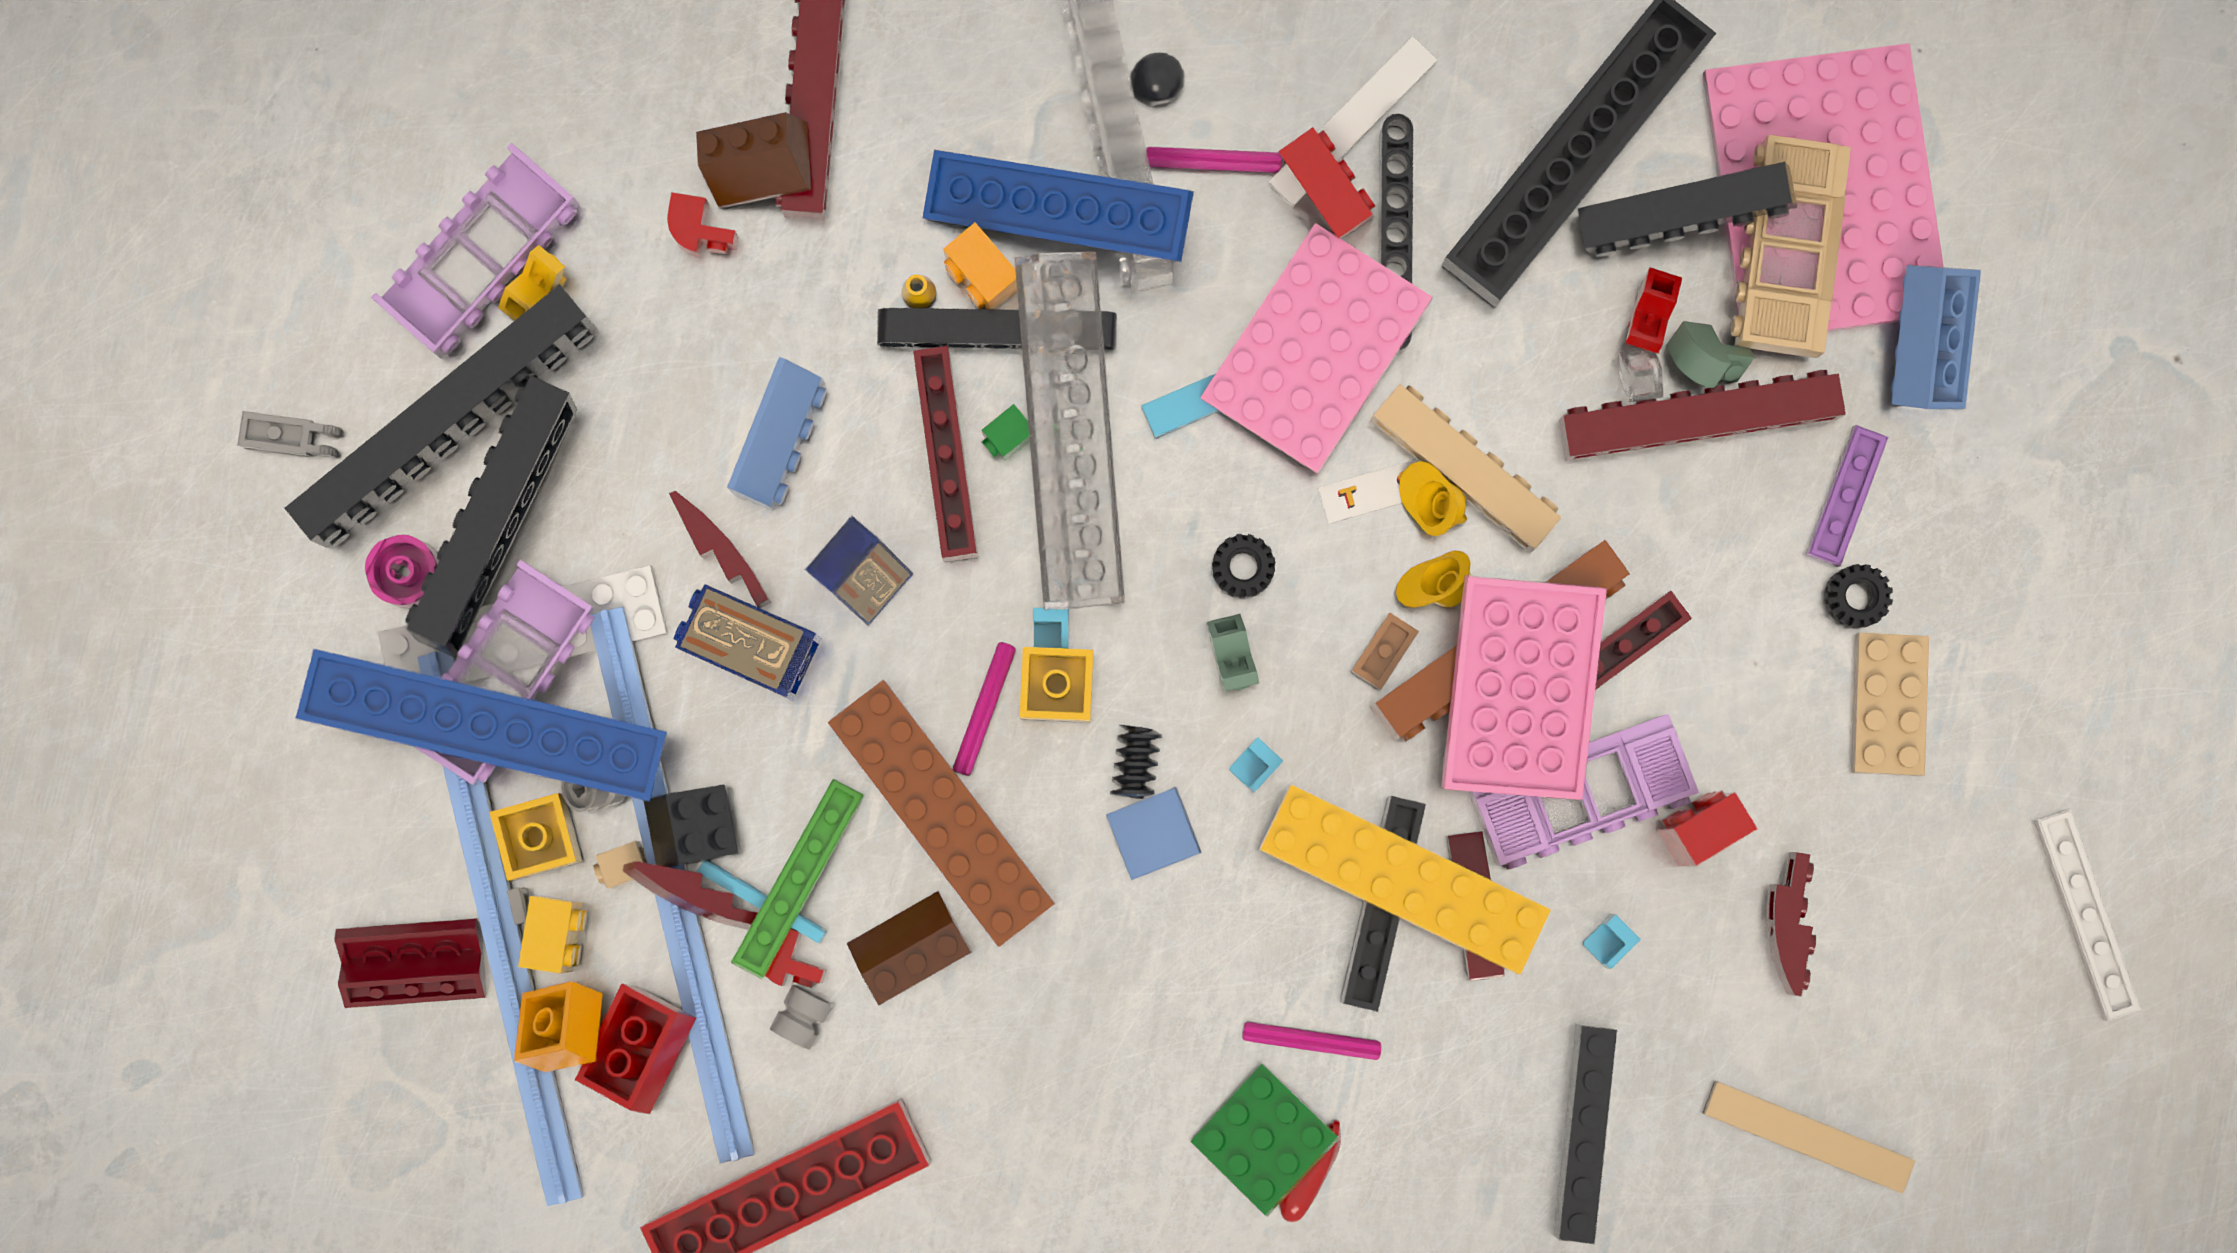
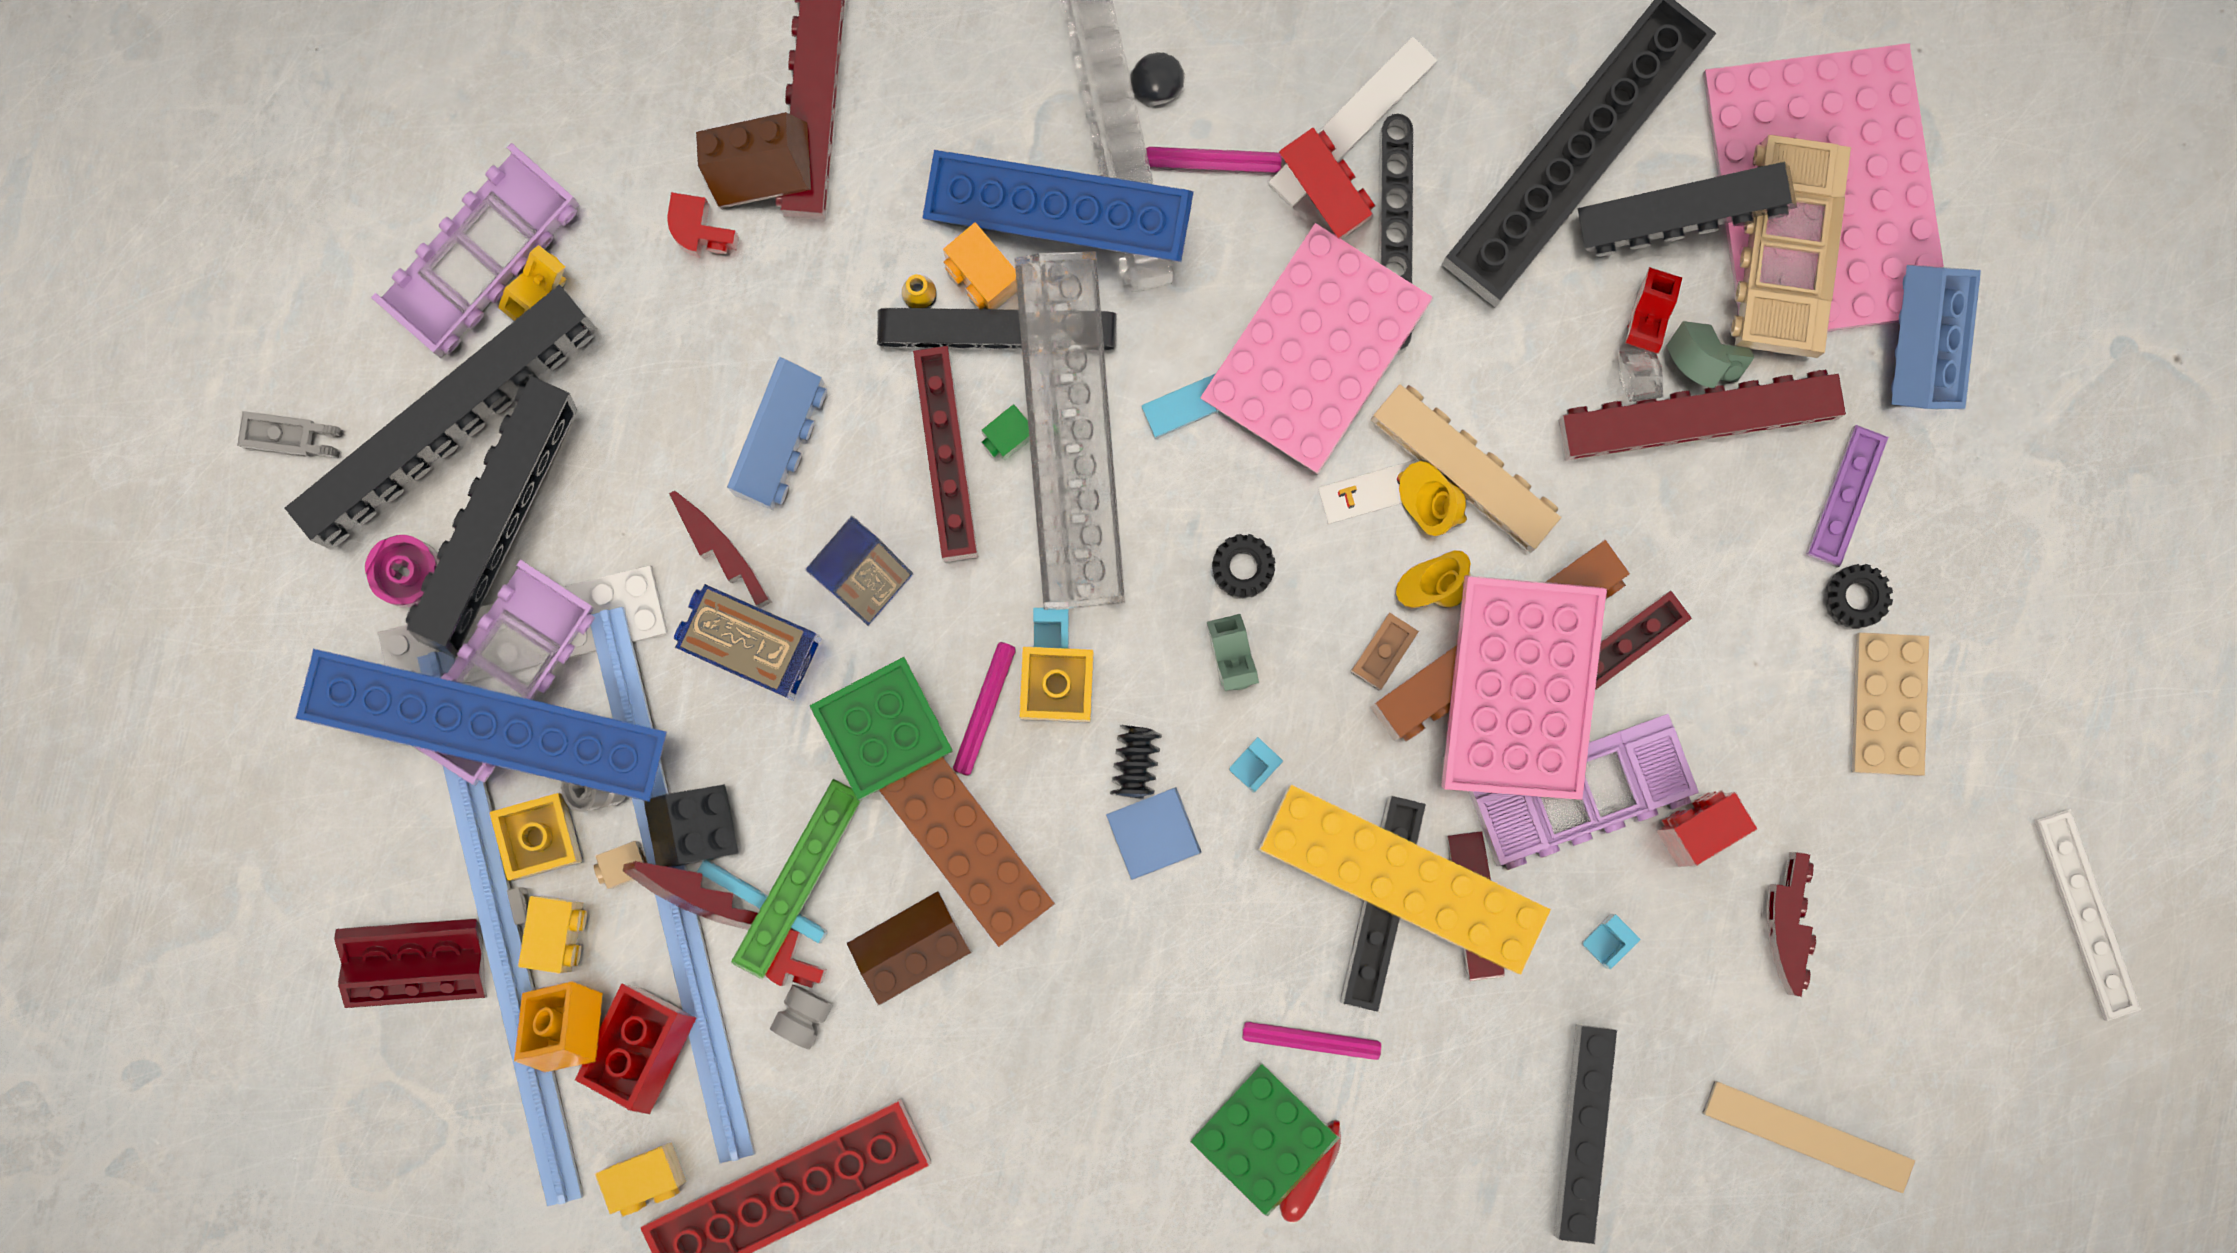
none -> yellow brick [595,1142,687,1217]
none -> green plate [809,657,954,801]

